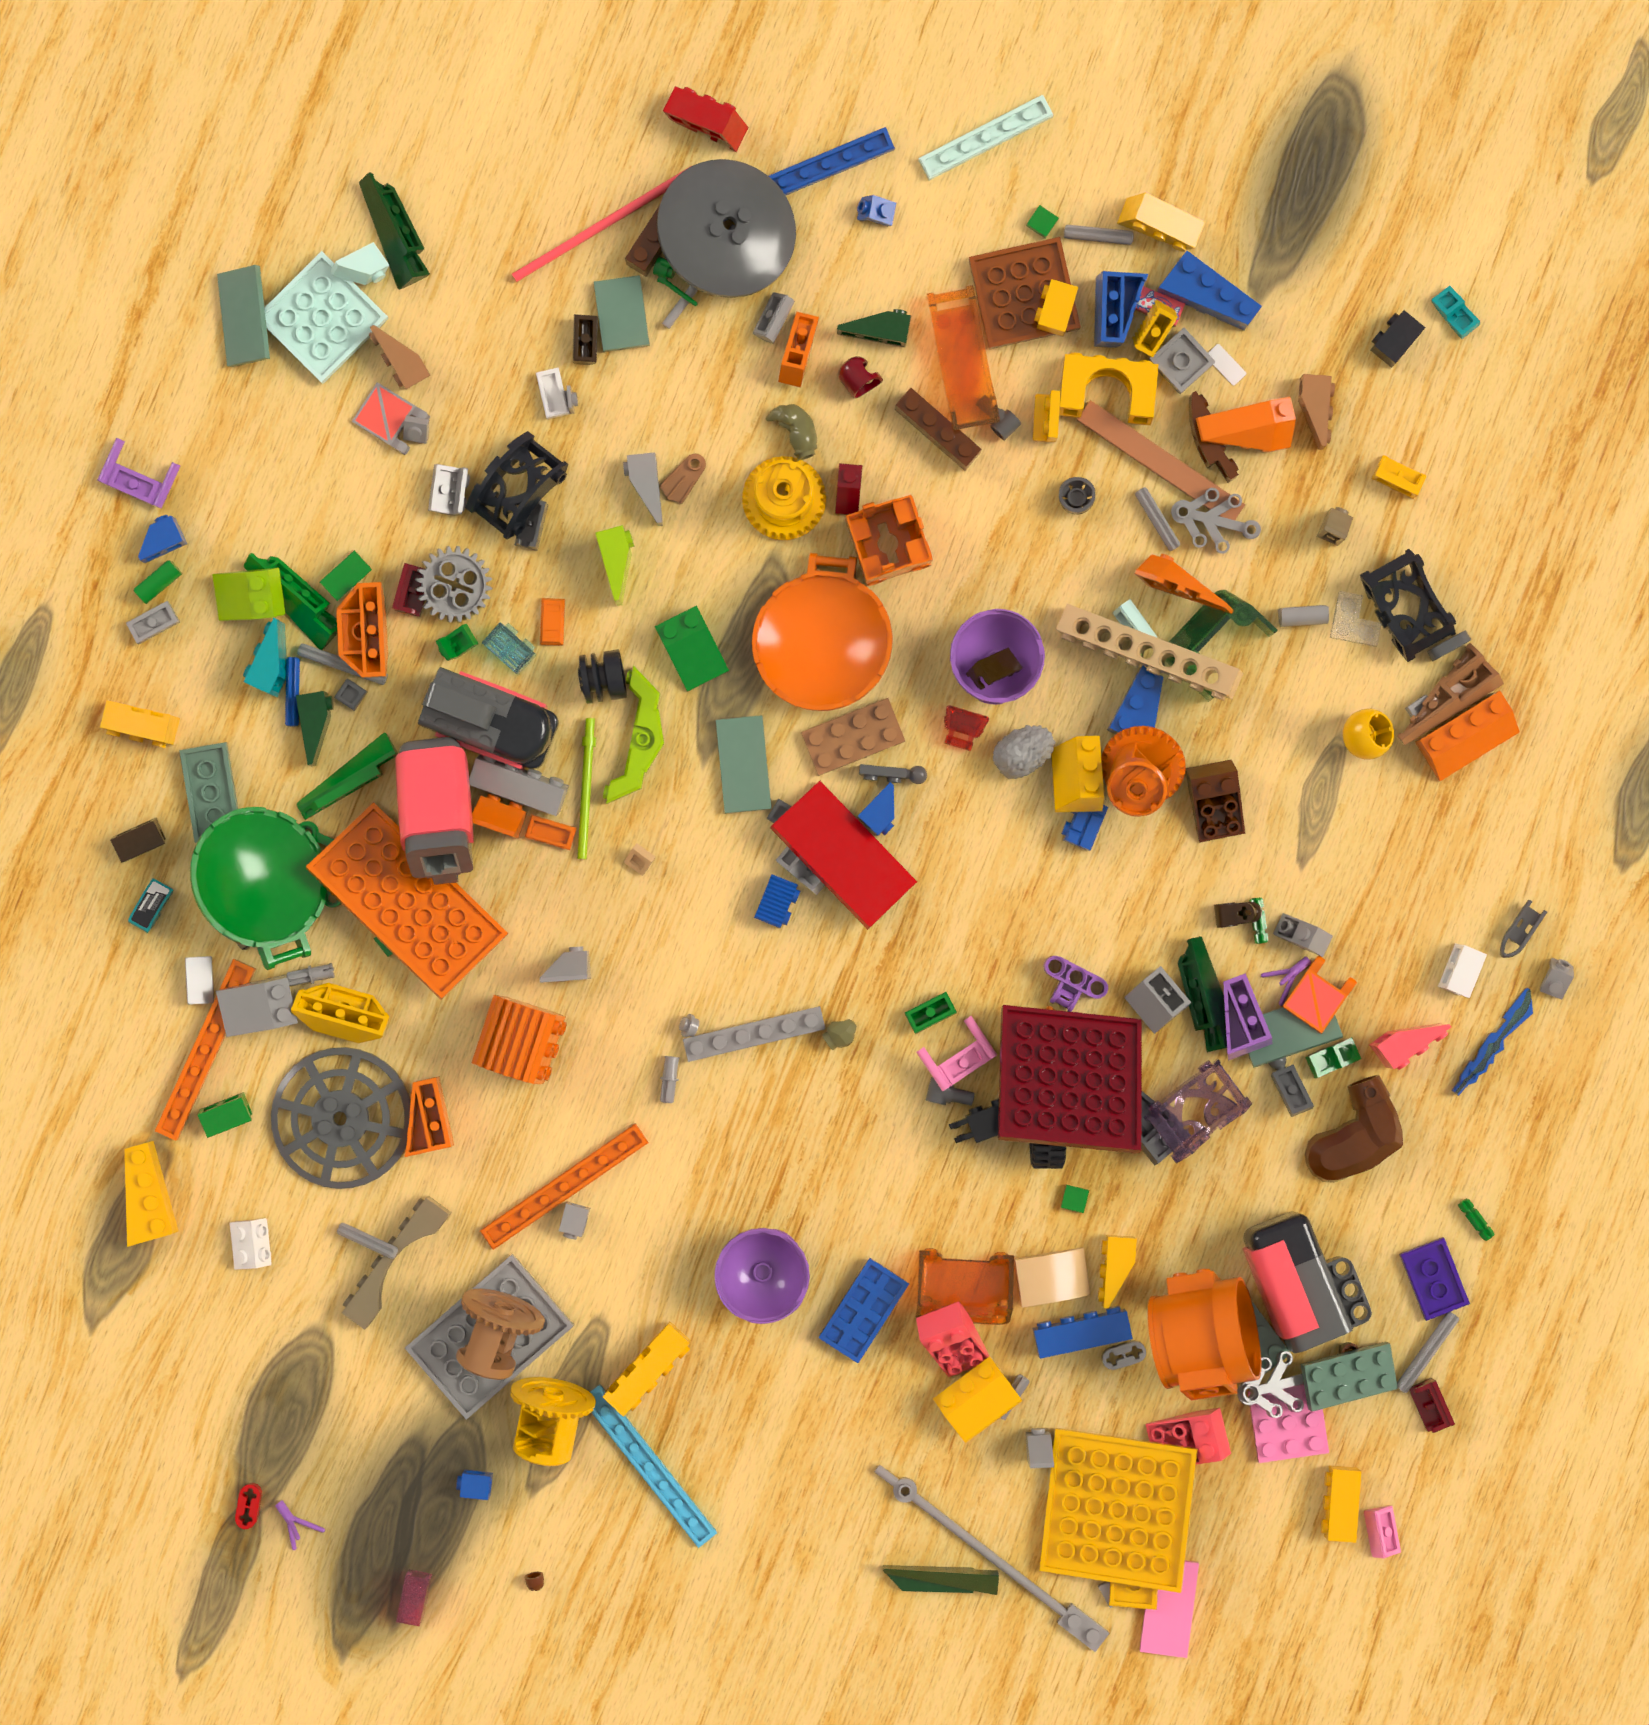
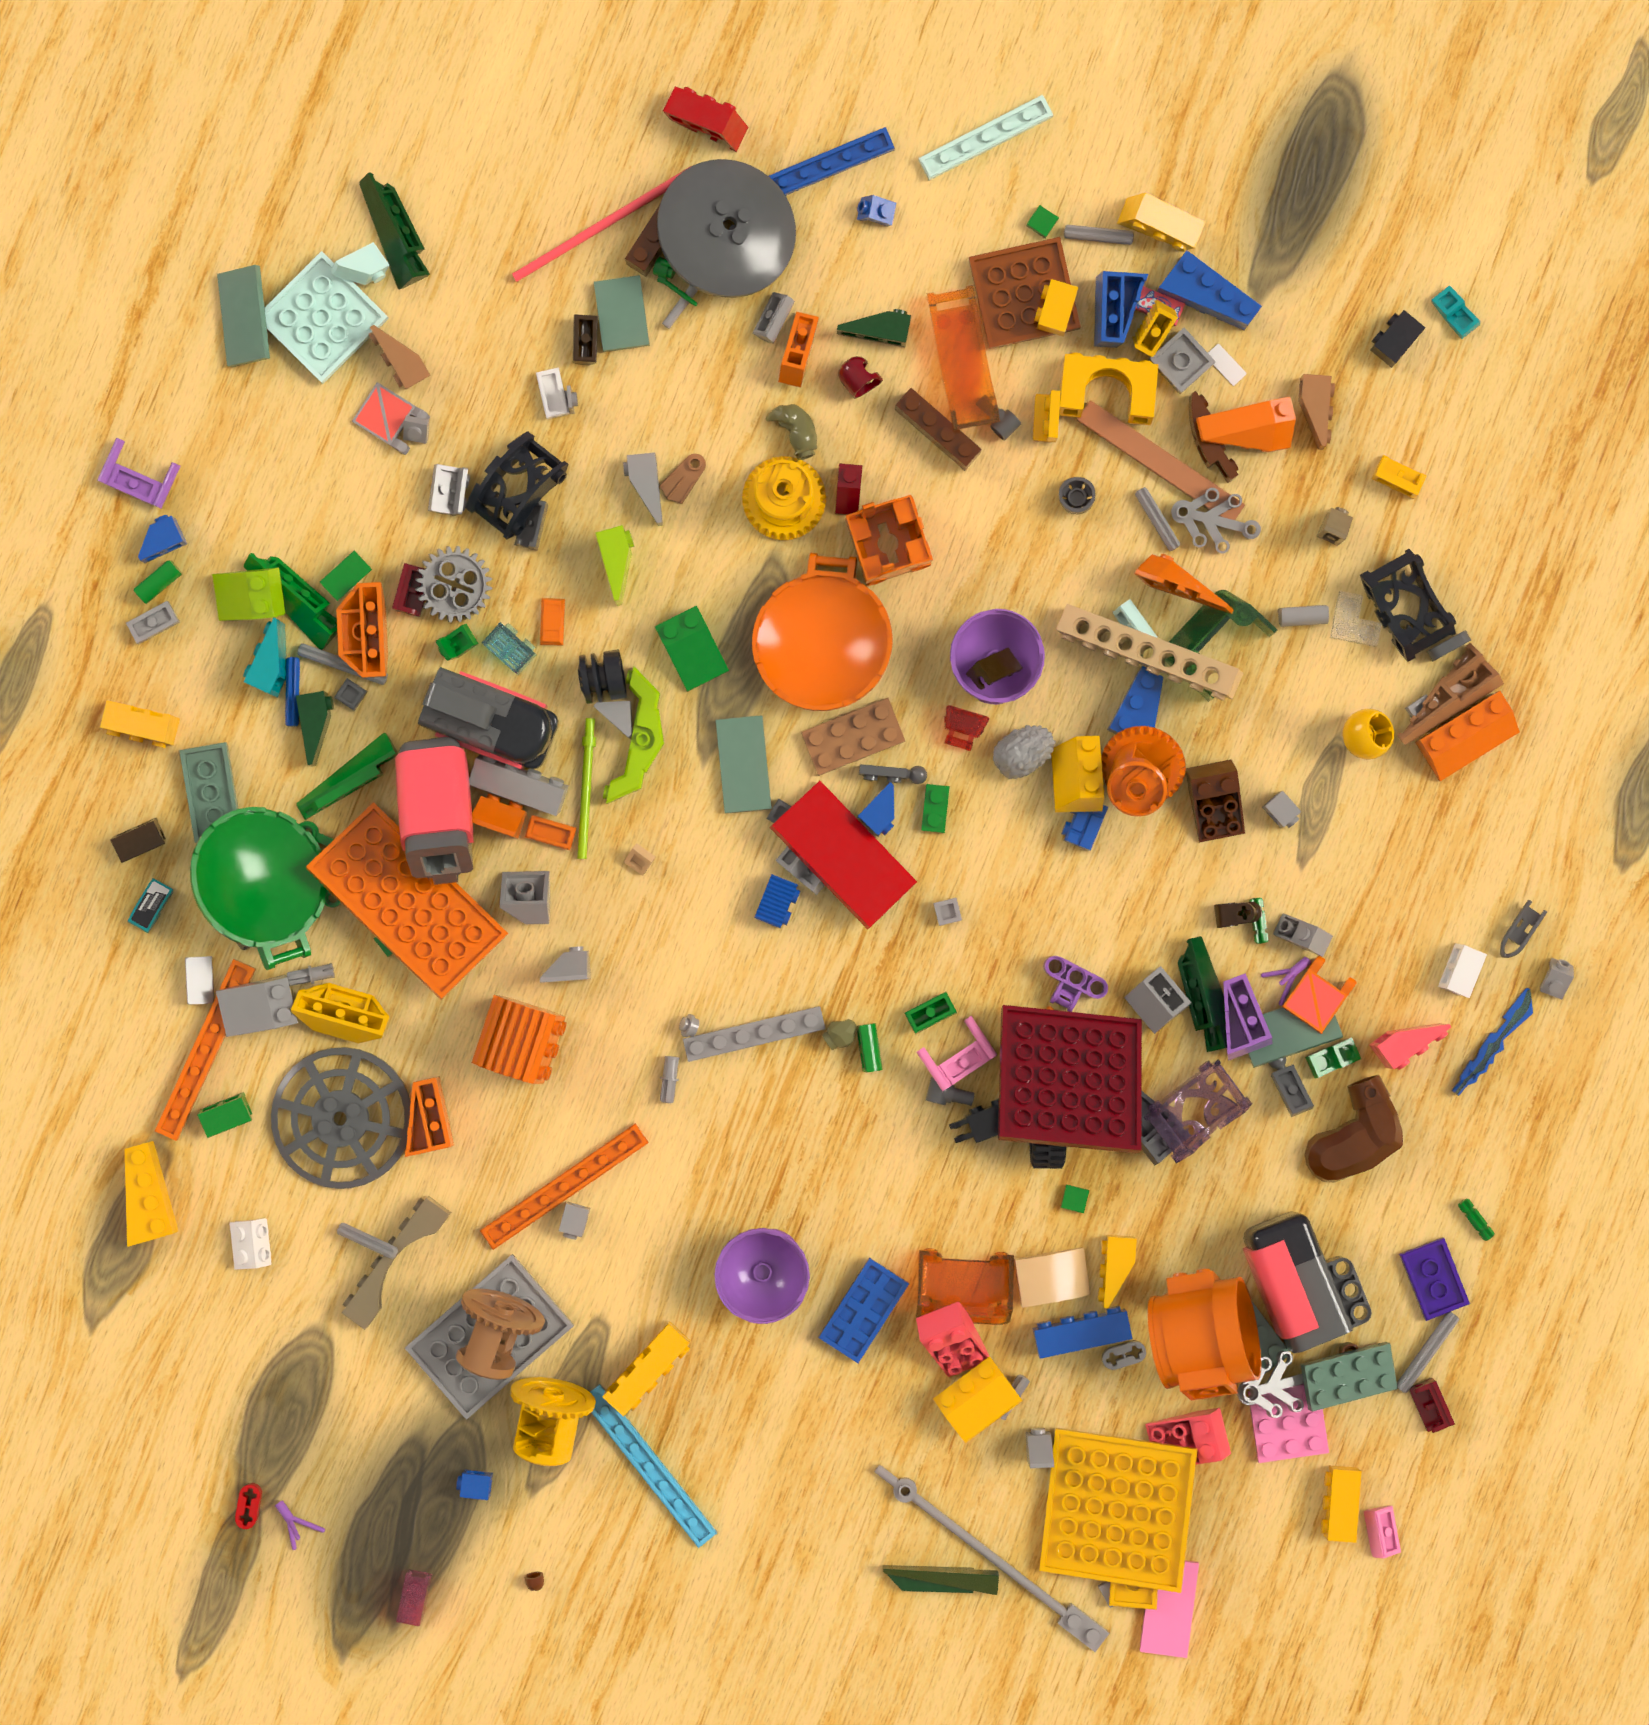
none -> light grey slope [500,871,550,924]
none -> light grey slope [594,701,633,739]
none -> green brick [856,1023,883,1073]
none -> green plate [921,784,950,833]
none -> light grey plate [933,898,962,926]
none -> light grey brick [1262,791,1301,828]

